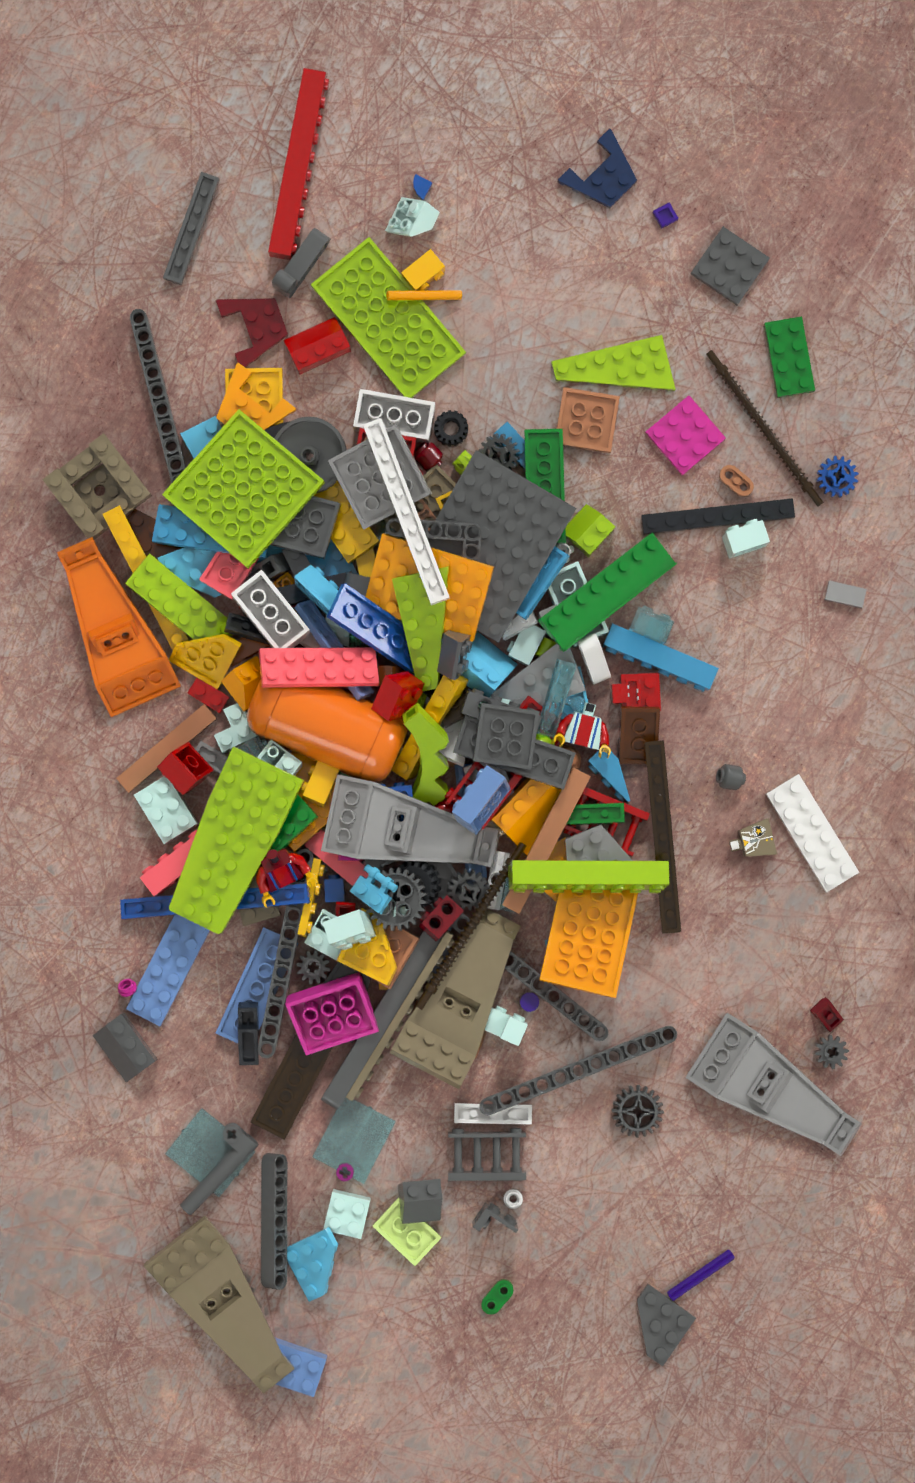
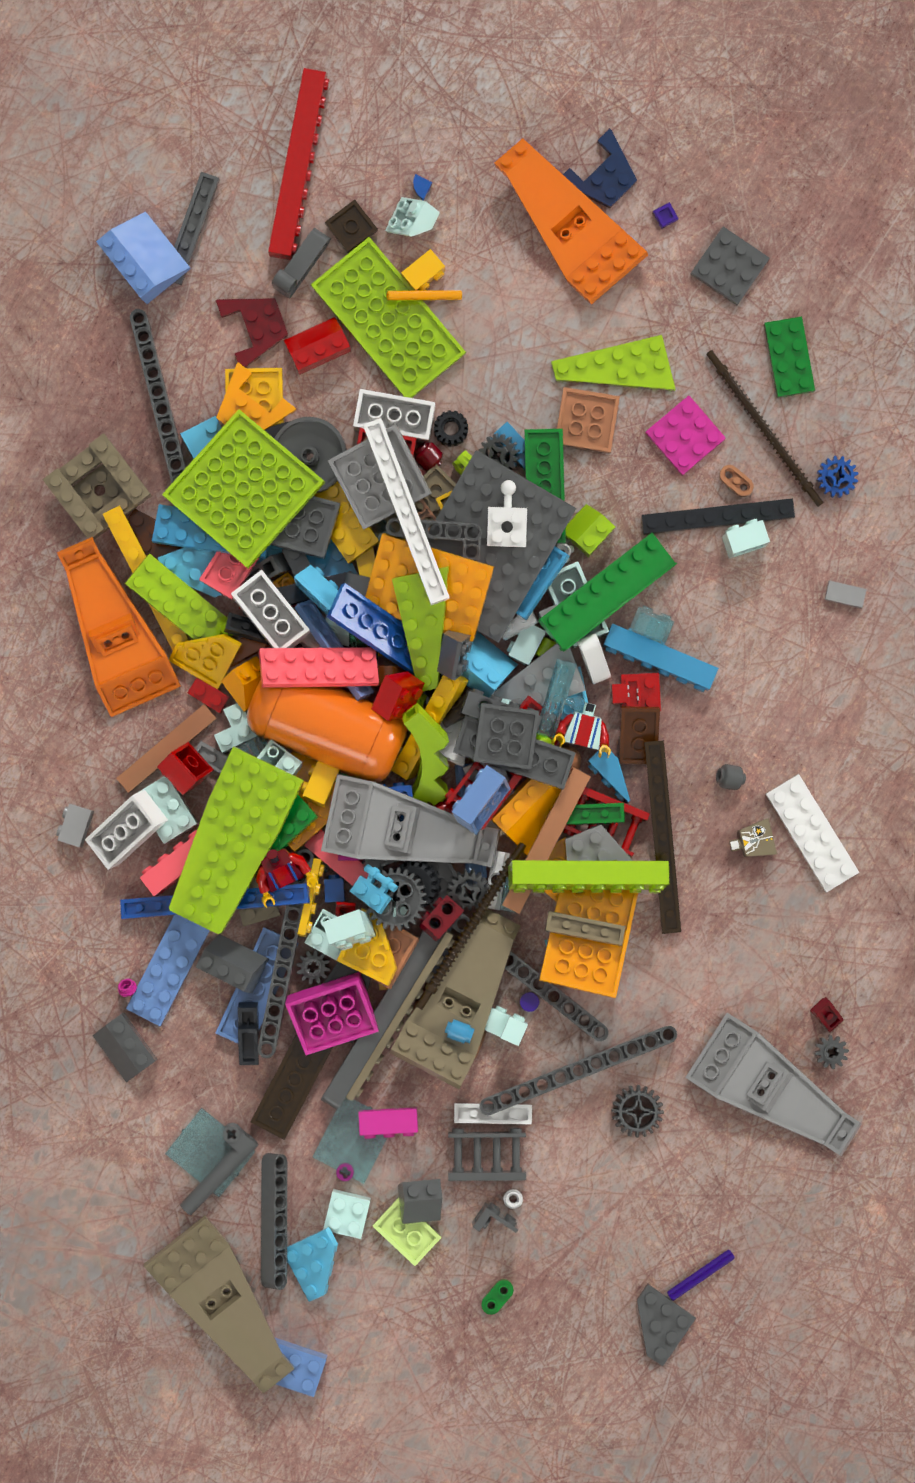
none -> light grey brick [56,804,94,848]
none -> white brick [85,790,168,870]
none -> medium blue slope [96,211,191,304]
none -> dark grey slope [196,934,269,994]
none -> dark brown plate [325,199,378,253]
none -> dark pink brick [358,1107,418,1139]
none -> dark azure brick [444,1019,475,1044]
none -> white plate [487,480,527,547]
none -> orange wing [494,138,648,305]
none -> dark tan plate [545,911,625,946]

